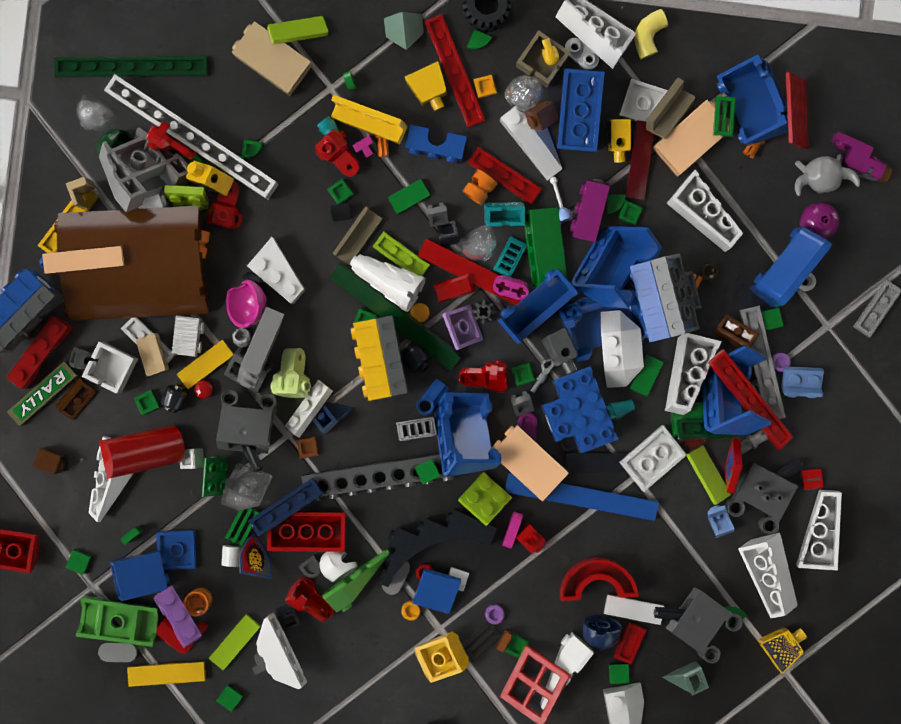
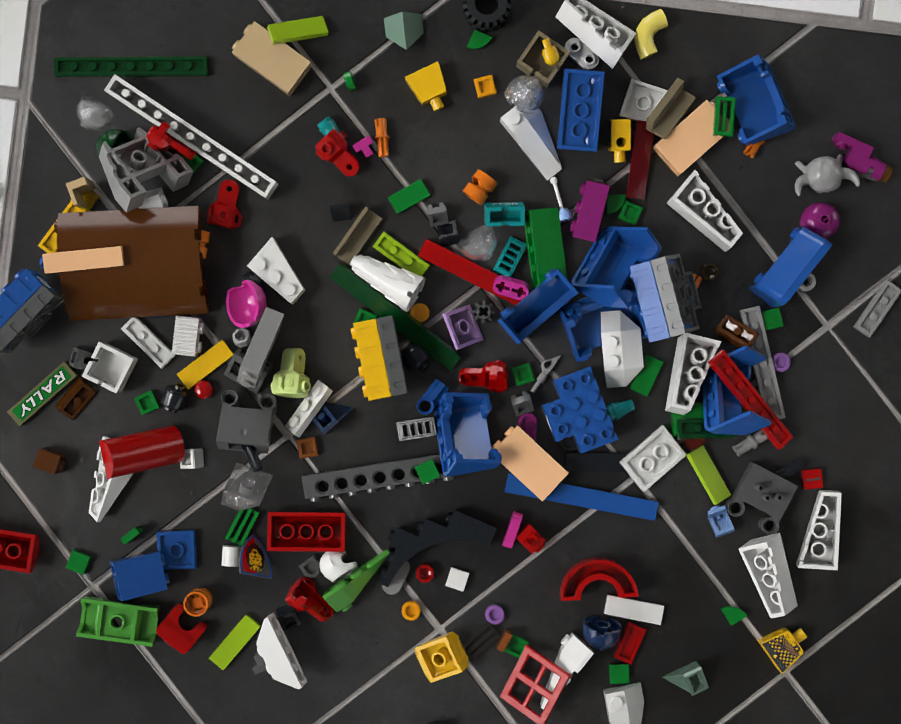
red arch [6,316,73,389] -> none
light grey tile [98,642,138,662] -> none
yellow tile [127,661,206,687] -> none
tan panel [136,333,169,376] -> none
medium lavender arch [154,586,202,649] -> none
lime plate [164,185,209,211] -> none
yellow torso [186,161,234,196] -> none
green hinge [202,456,228,497] -> none
green tile [216,684,243,712] -> none
green tile [241,139,264,159] -> none
dark blue tile [249,478,324,537] -> none
green tile [327,179,354,204] -> none
yellow fence [331,95,407,144] -> none
blue arch [405,124,467,164] -> none
blue tile [413,568,461,614] -> none
red tile [424,14,486,128] -> none
red tile [433,274,475,303] -> none
lime plate [458,472,512,526] -> none
red tile [468,147,542,205] -> none
reddish brown brick [525,101,559,130] -> none
dark grey torso [541,328,577,374] -> none
dark grey piece [653,587,743,663] -> none
red tile [724,438,743,493] -> none
medium blue bracket [781,366,824,398] -> none
red piece [786,72,809,150] -> none

